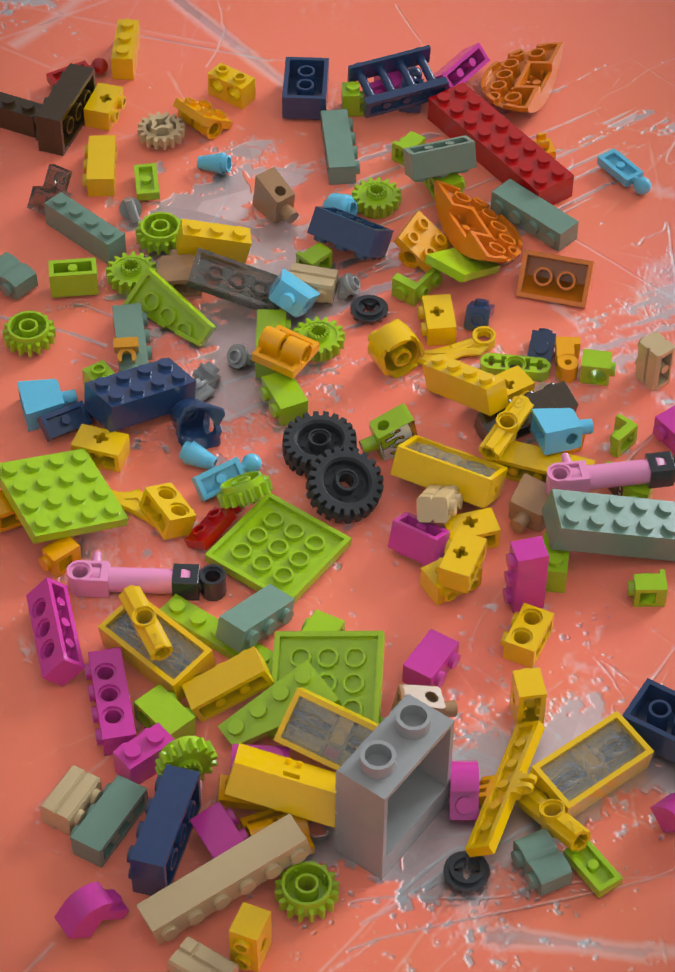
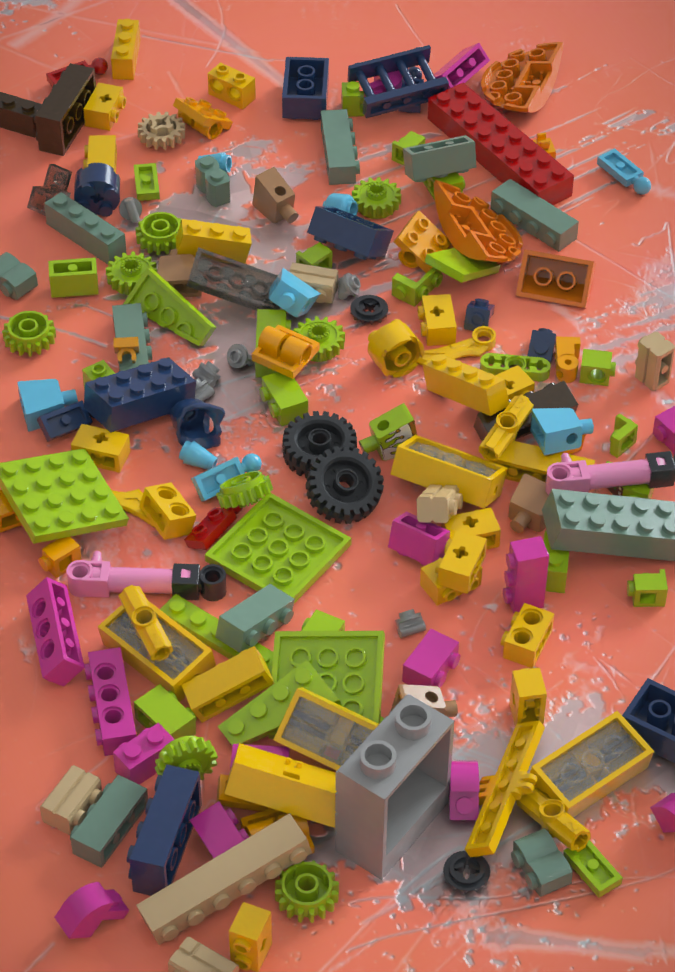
none -> dark blue brick [74,163,120,217]
none -> sand green brick [195,155,230,207]
none -> light grey plate [395,609,426,638]

